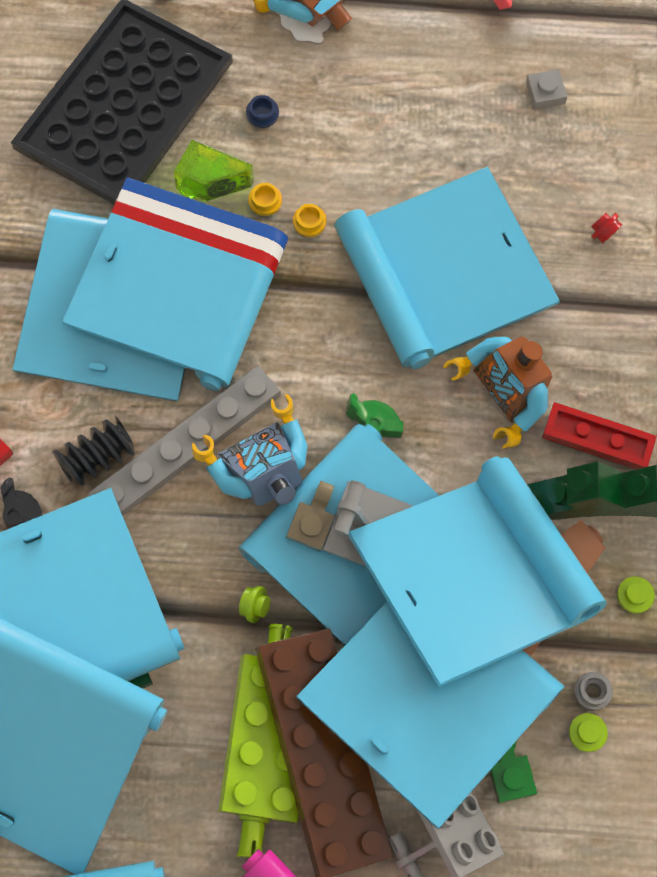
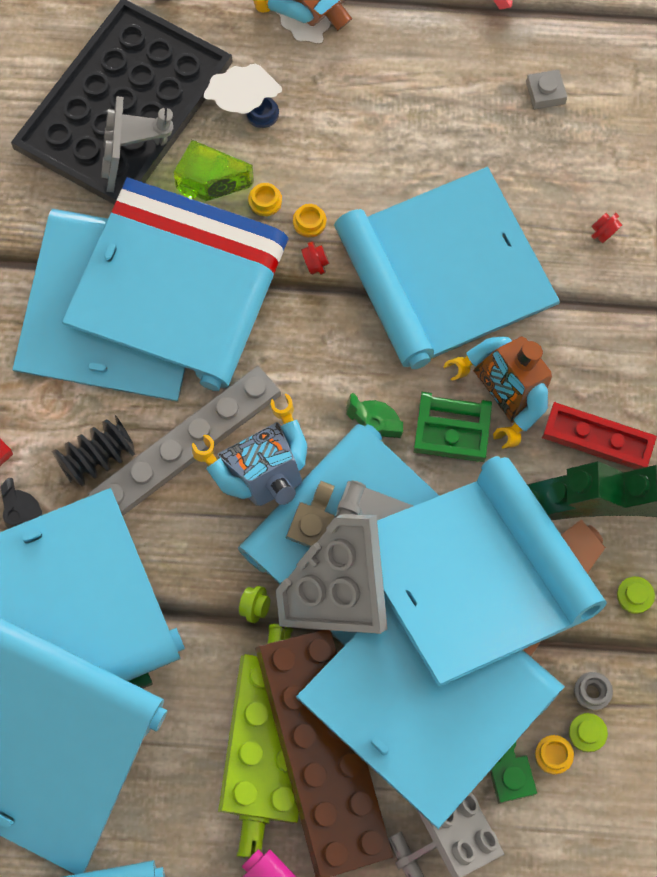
none -> light grey plate [101,96,173,193]
none -> white sticker [204,64,282,114]
none -> light grey plate [276,514,387,634]
none -> red plate [301,241,330,275]
none -> green plate [413,391,492,463]
none -> yellow plate [535,735,574,775]

